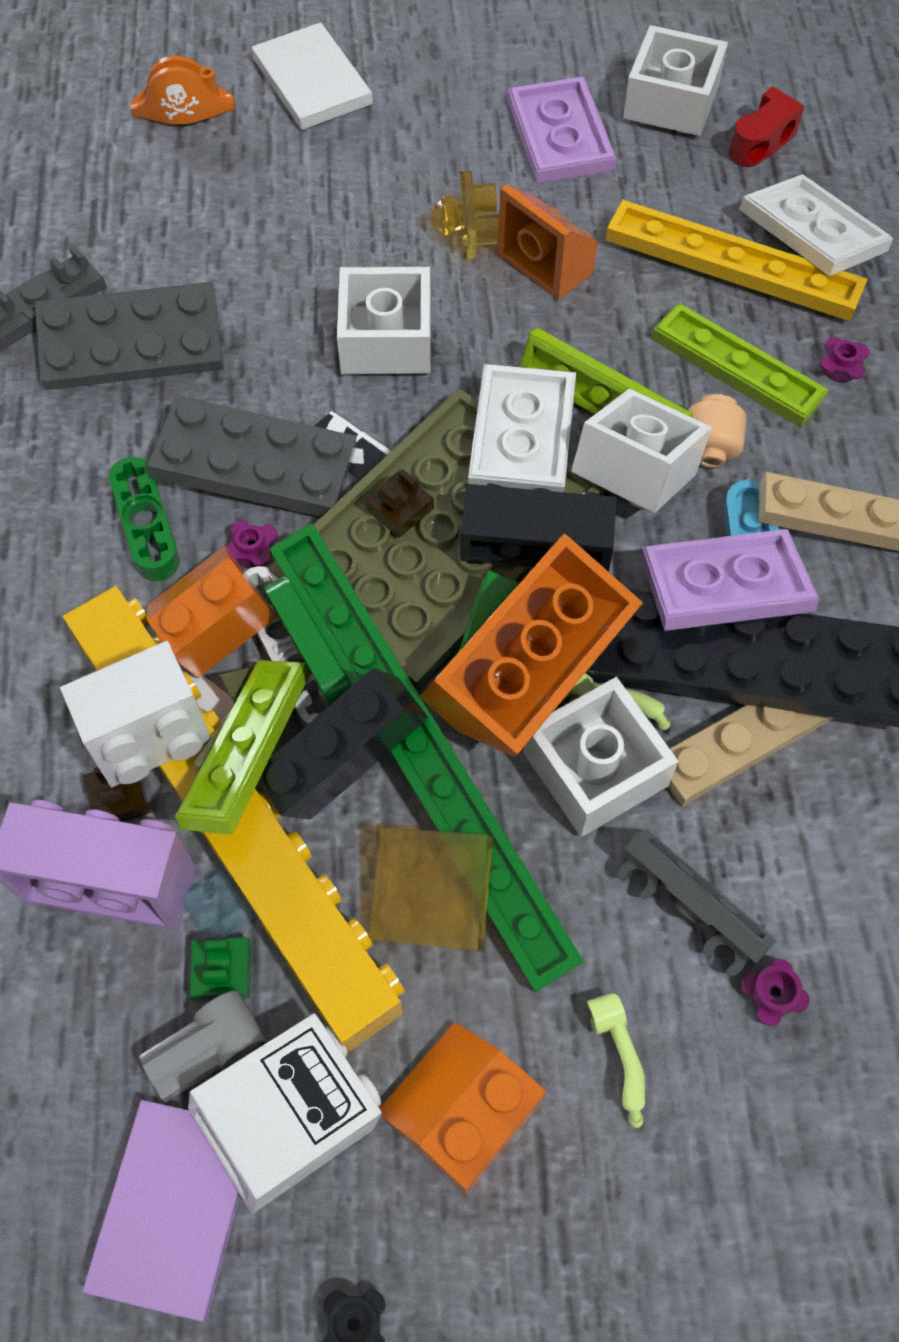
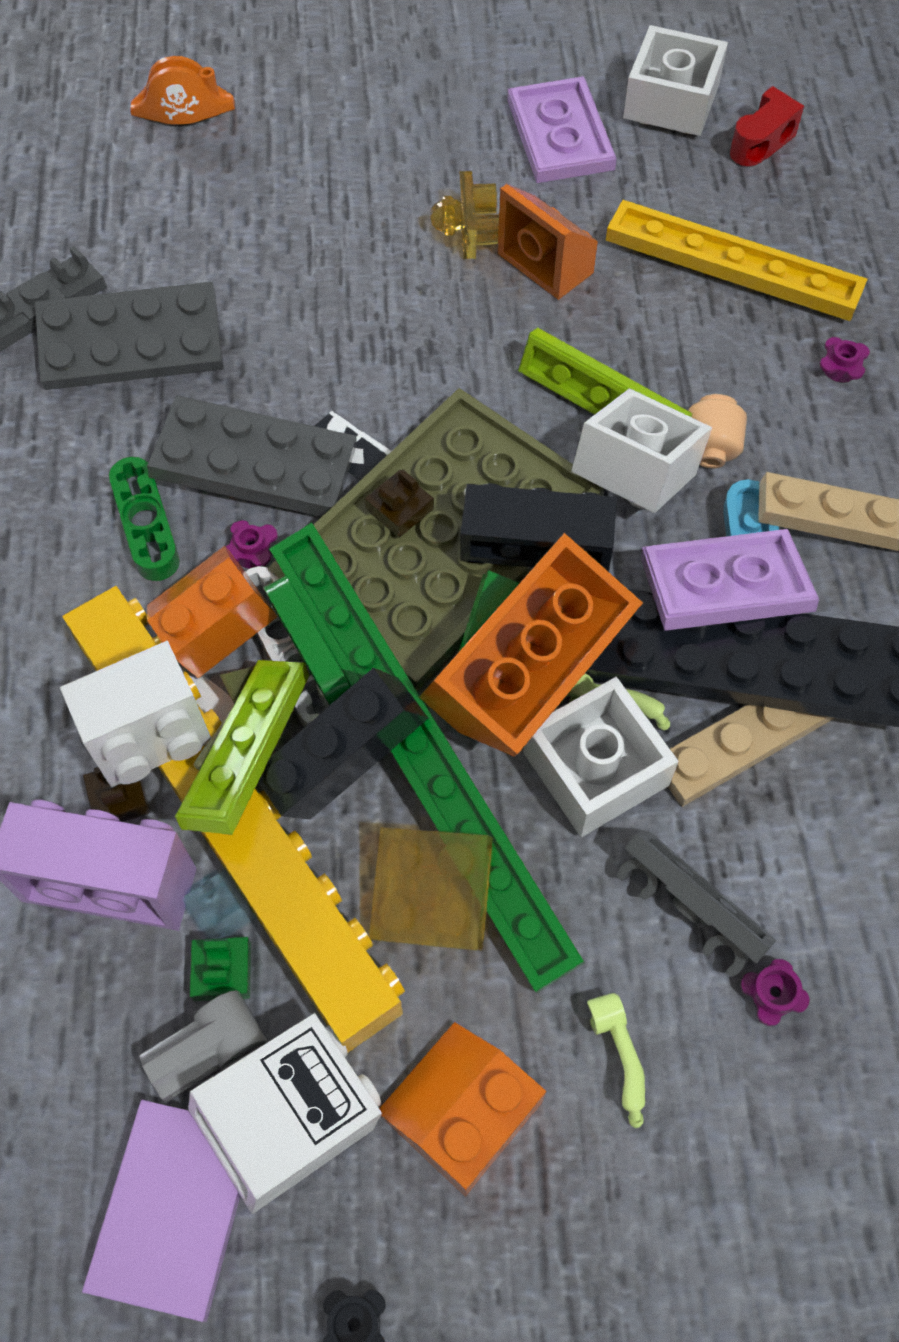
white tile [251,22,373,130] -> none
white brick [337,267,431,374] -> none
white tile [468,364,576,492] -> none
lime tile [652,303,829,428] -> none
white tile [739,174,893,276] -> none

